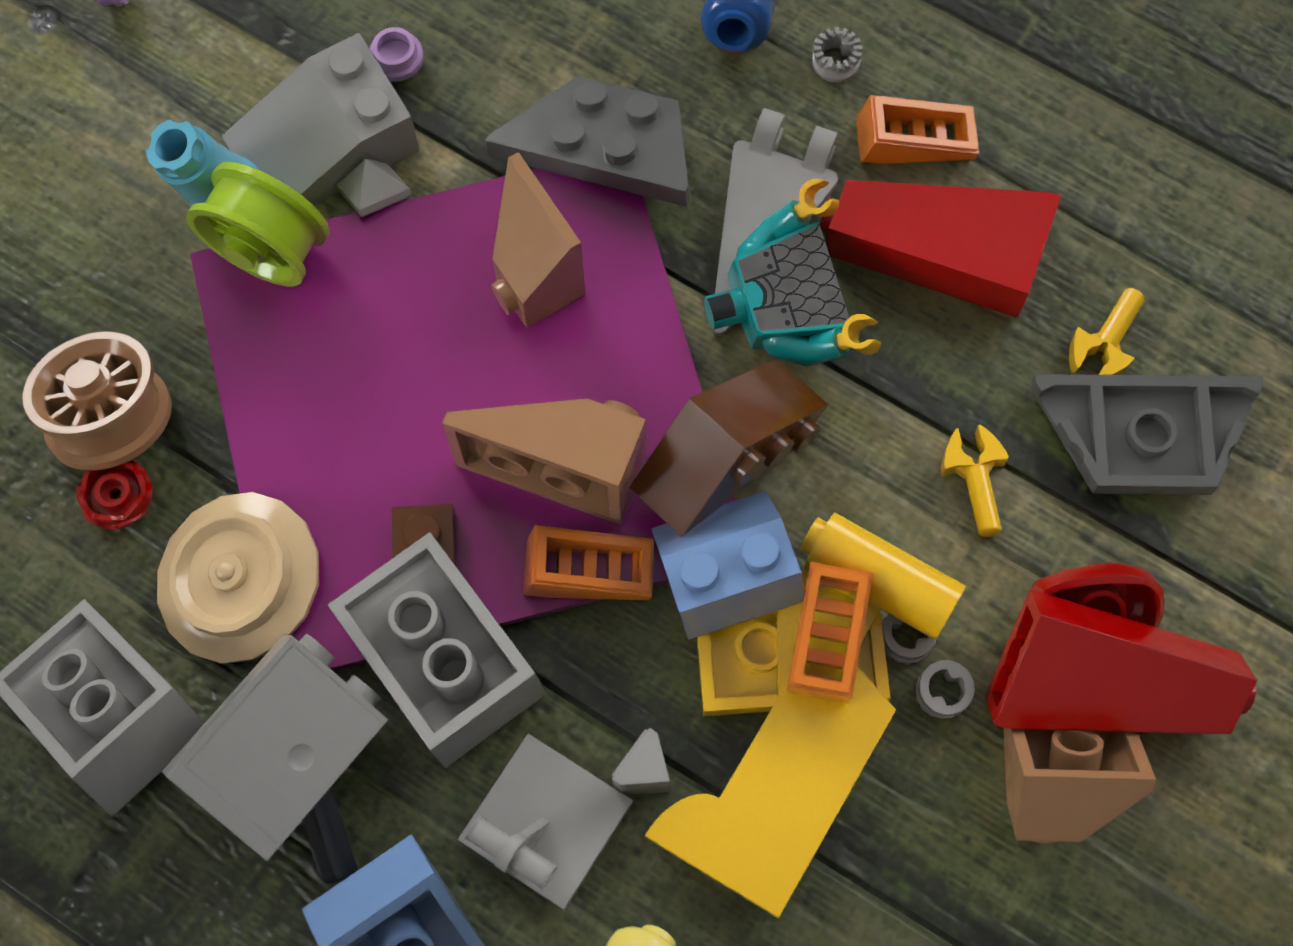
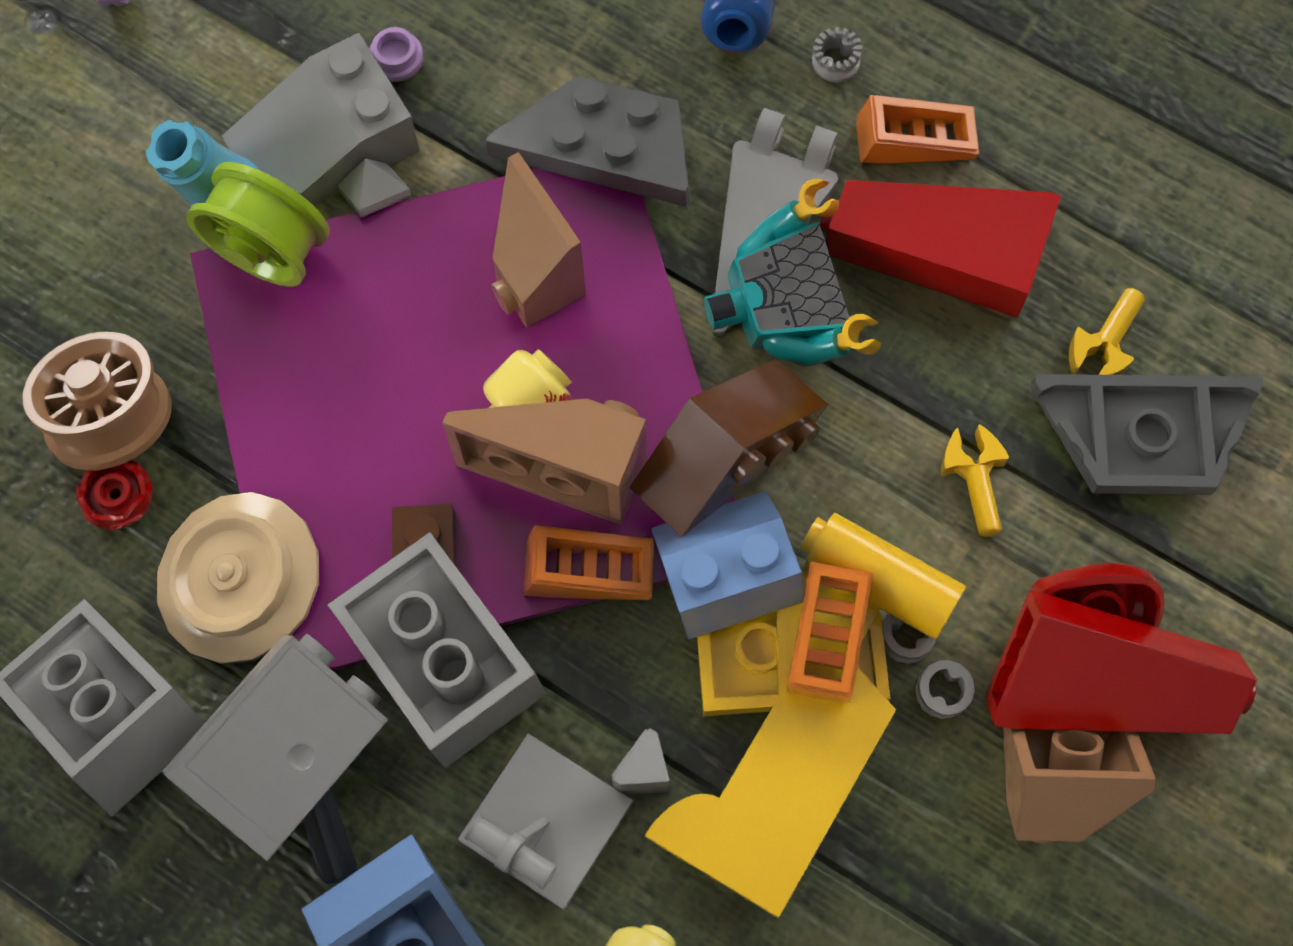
none -> light yellow head [483,349,572,408]

